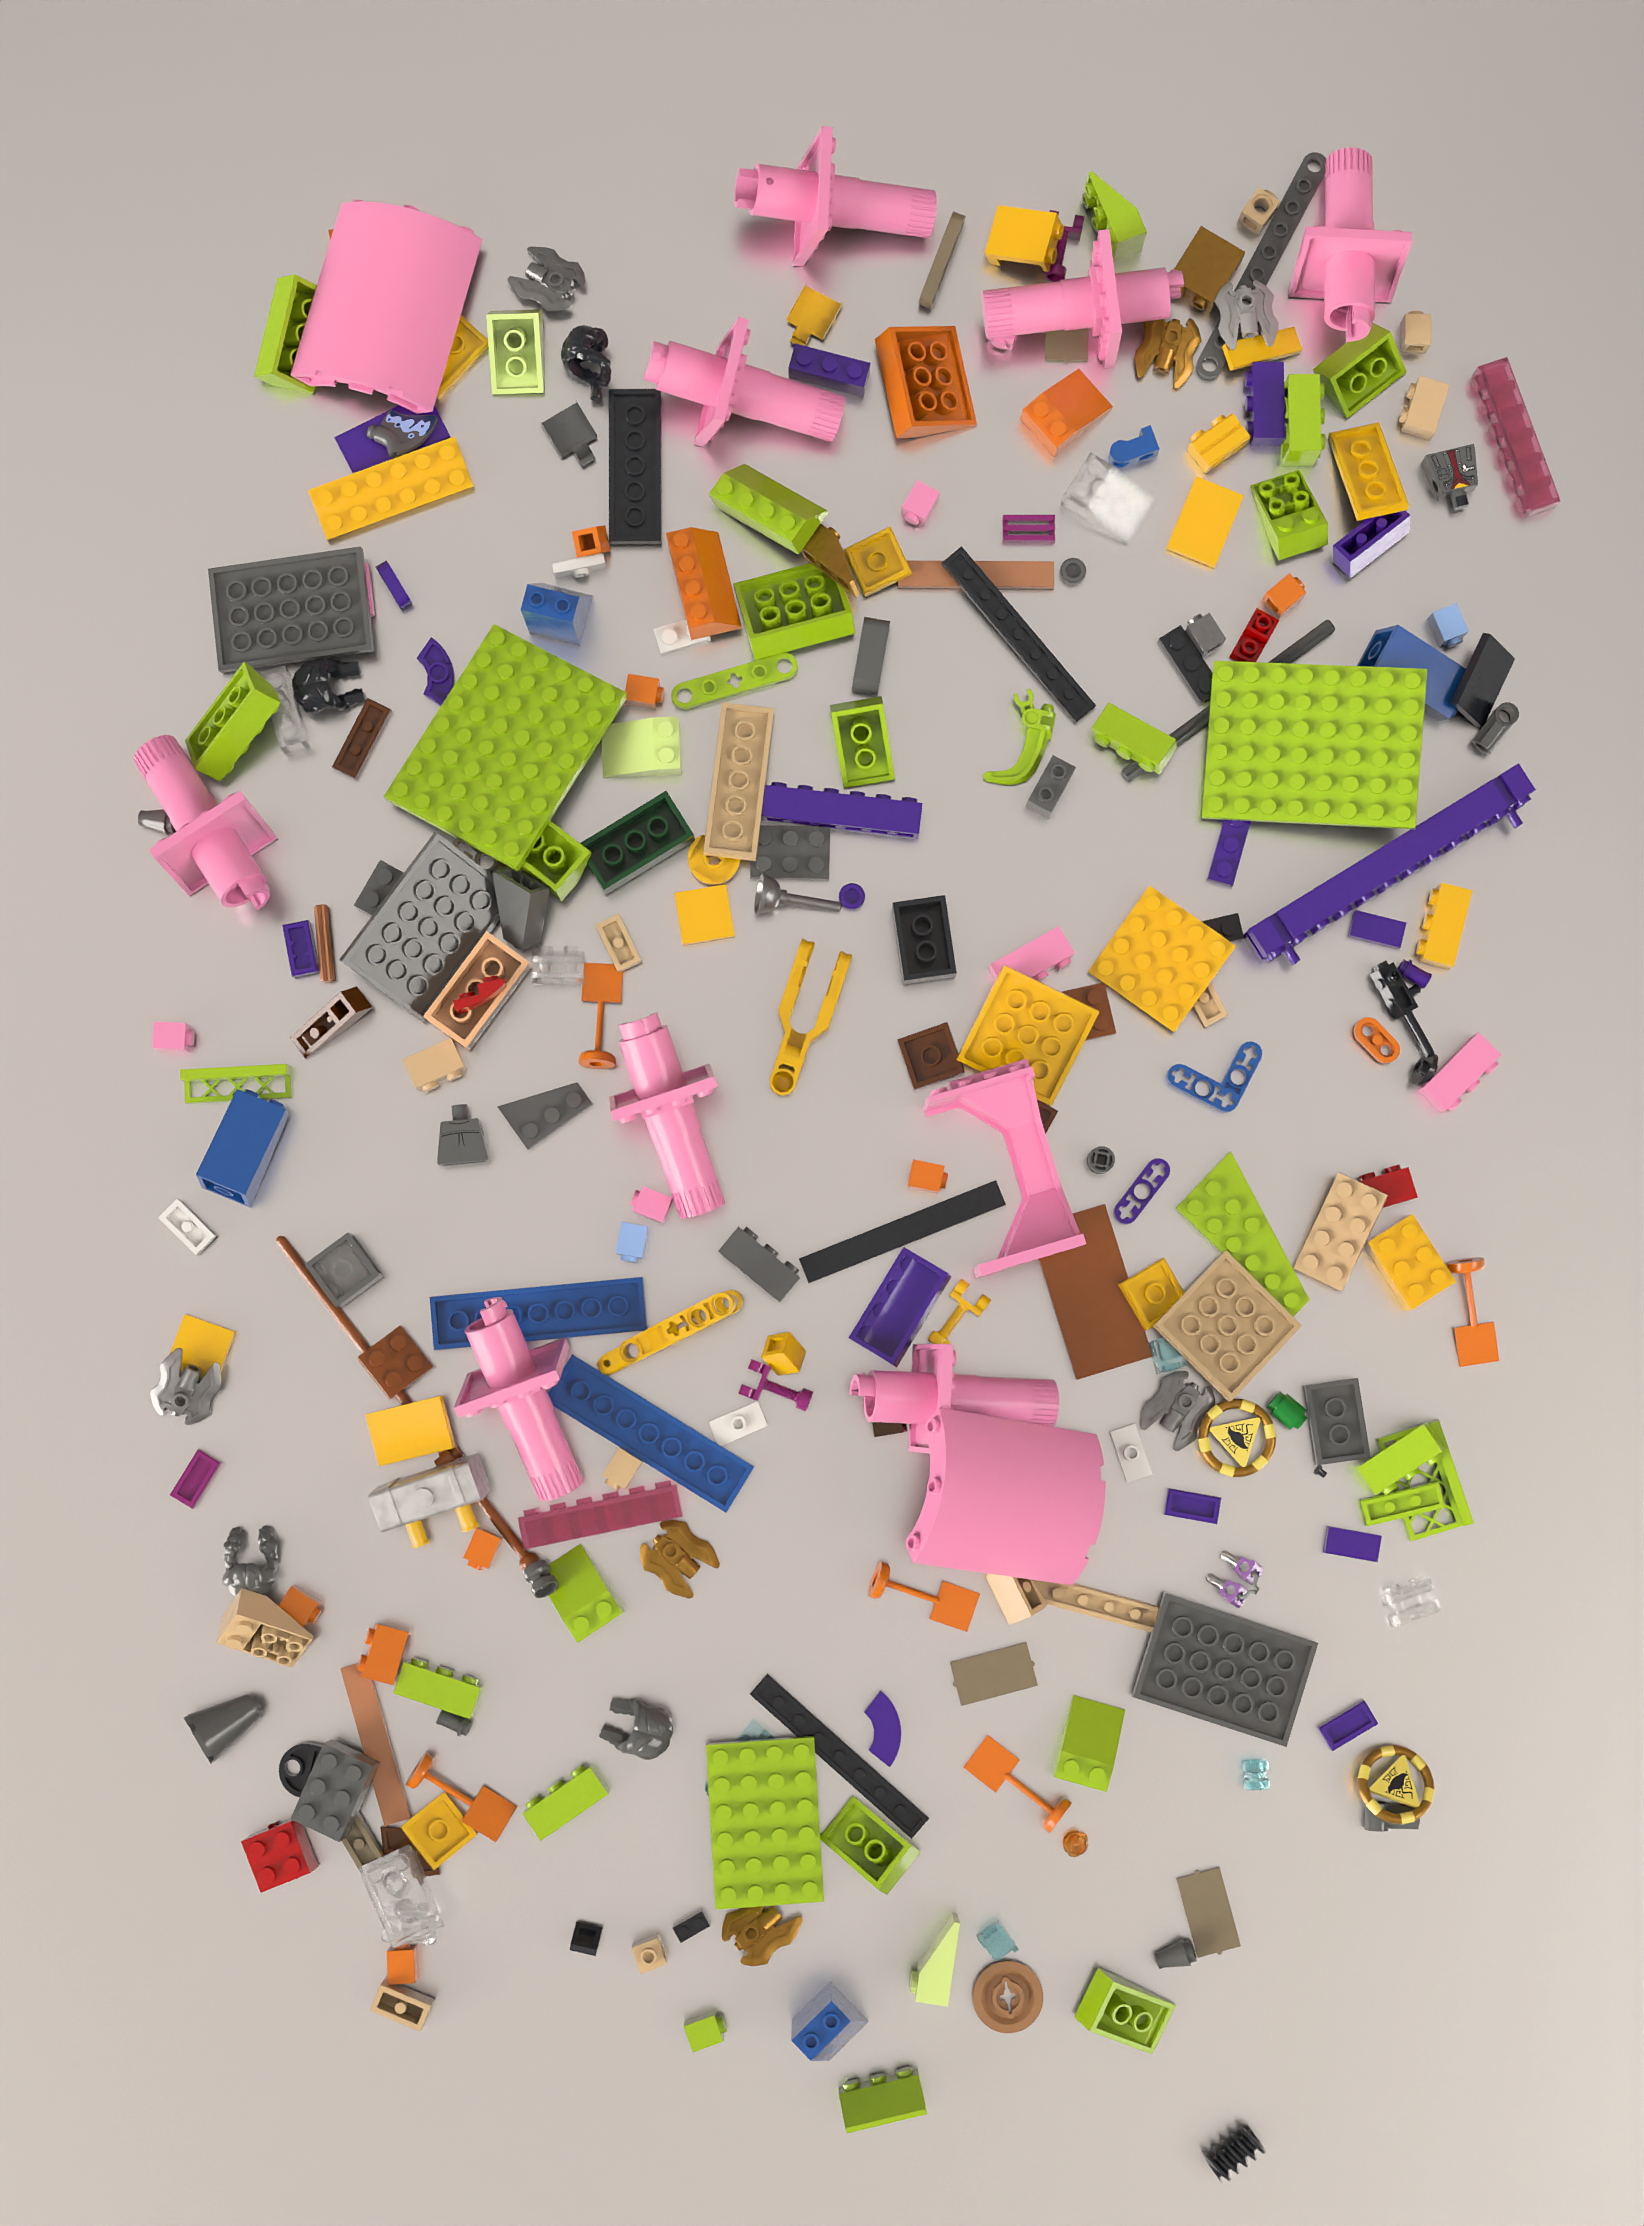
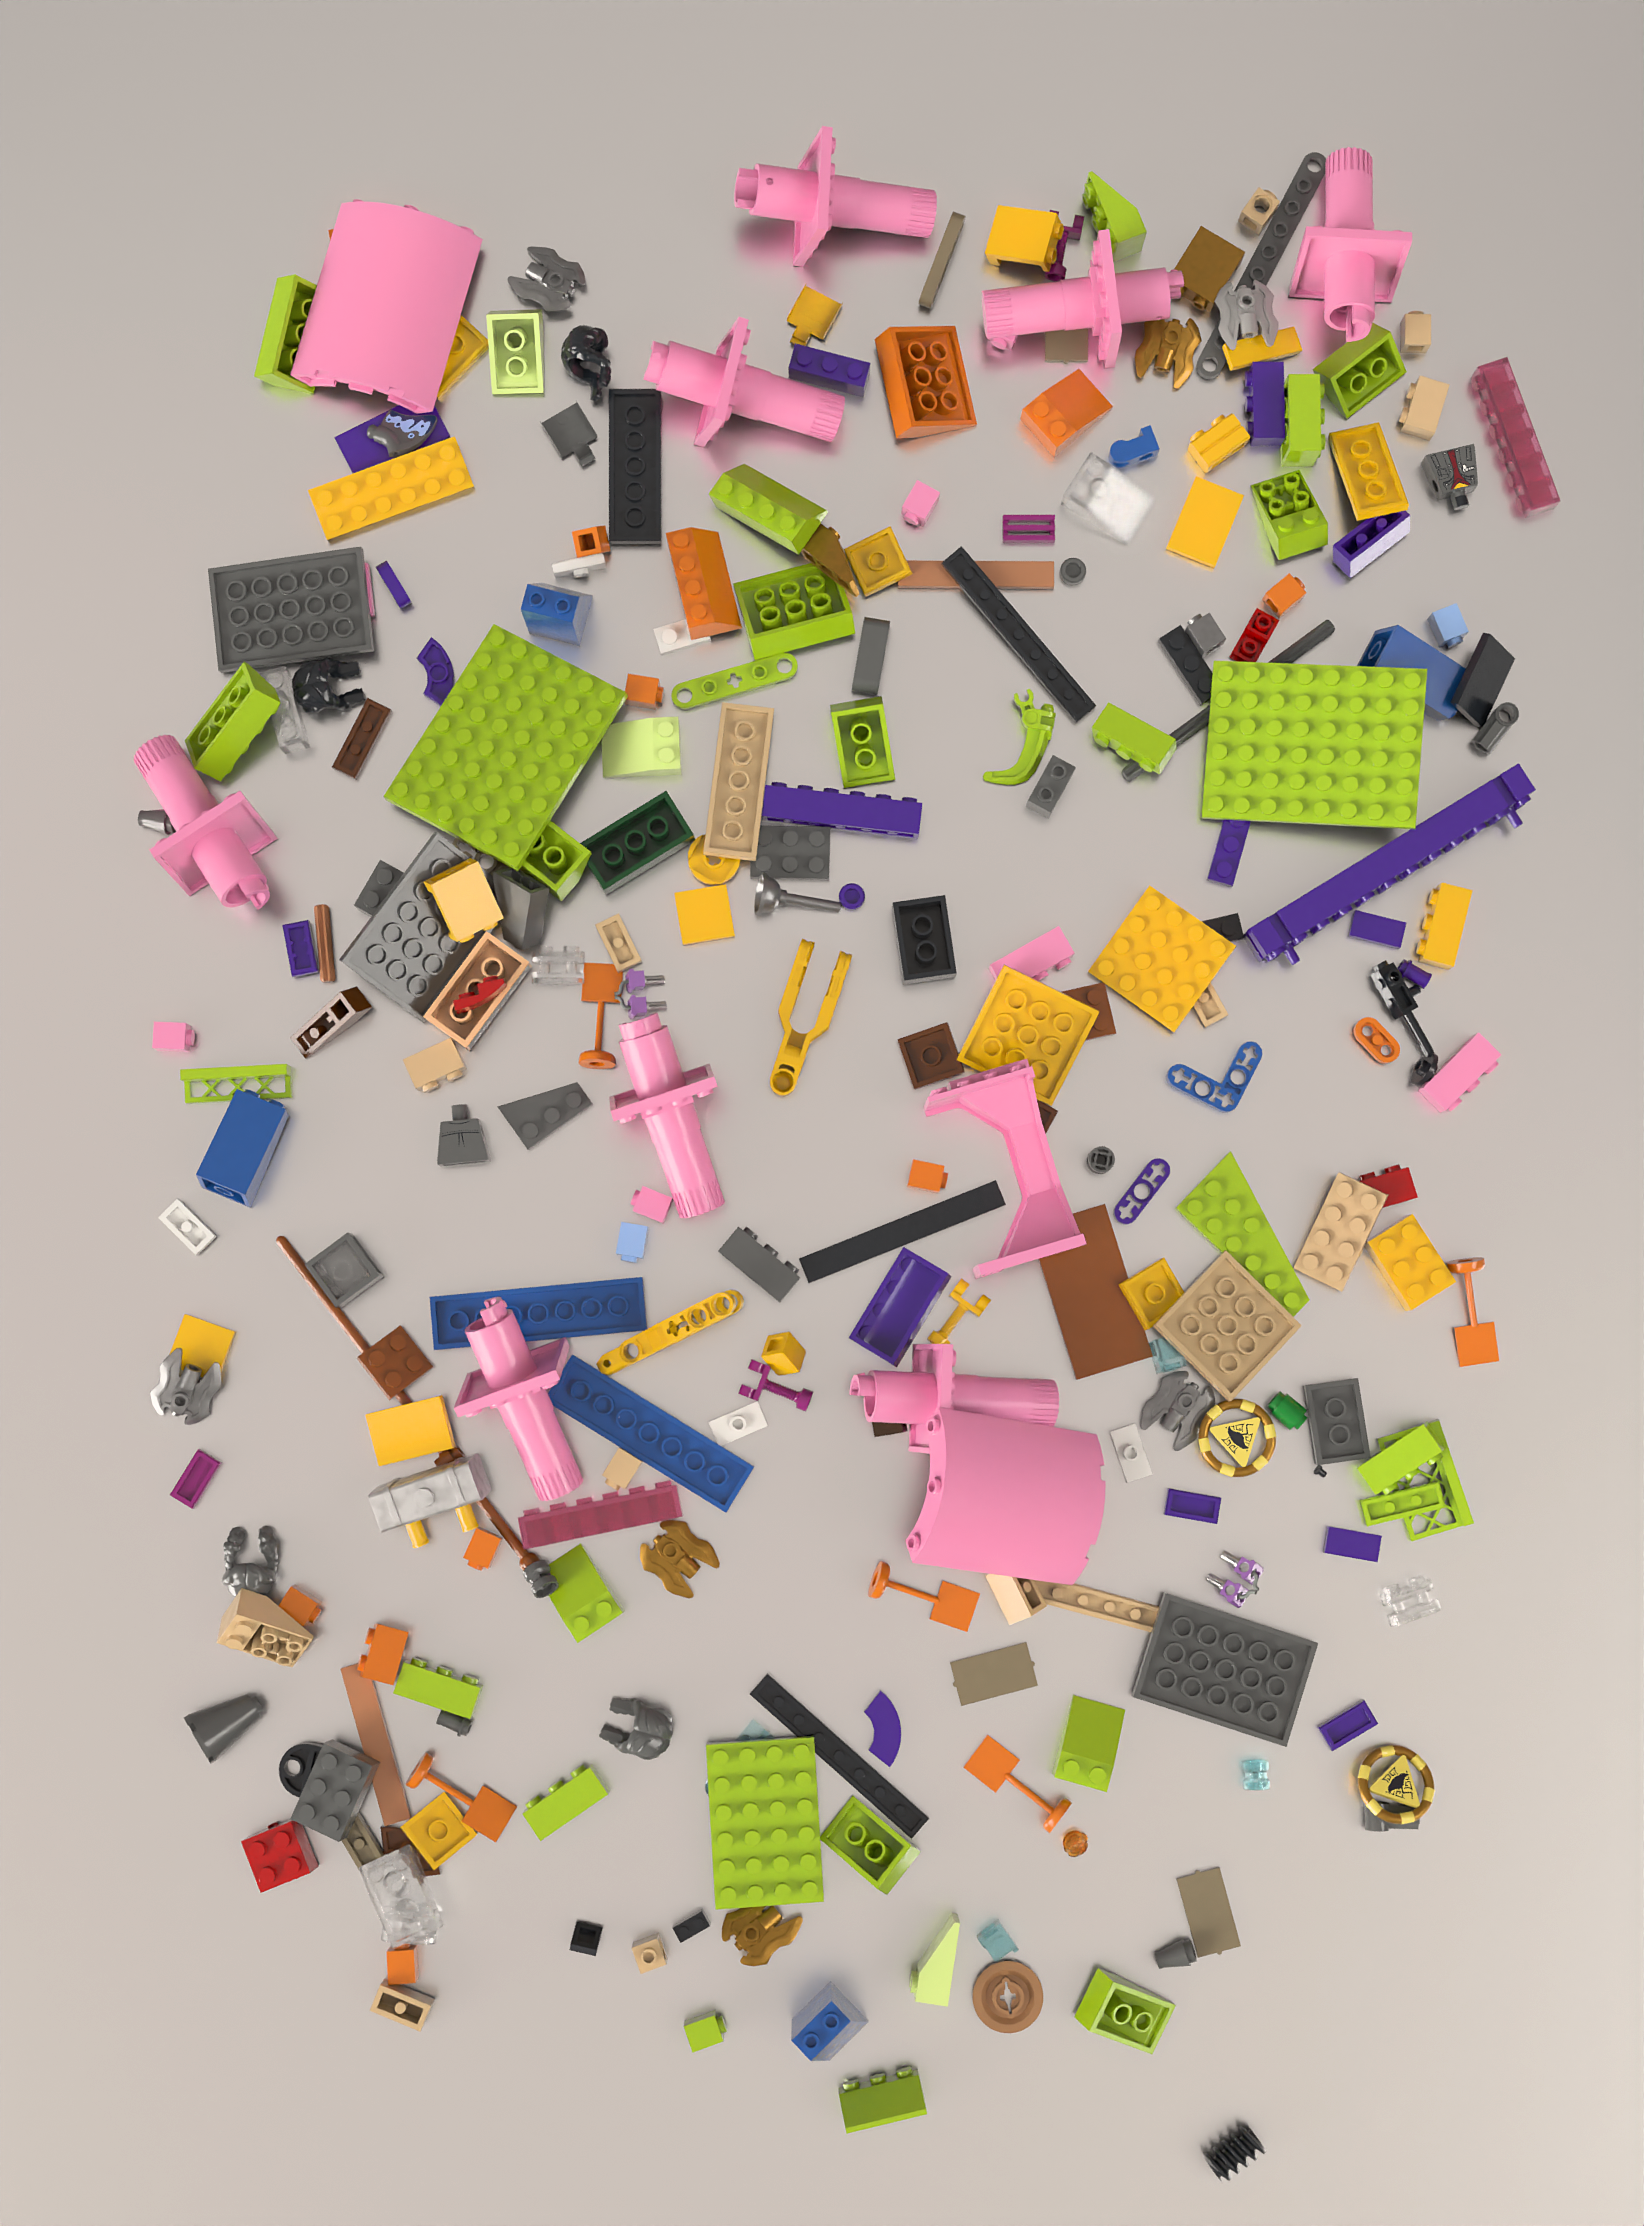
none -> yellow panel [424,858,503,943]
none -> piece [614,969,667,1019]

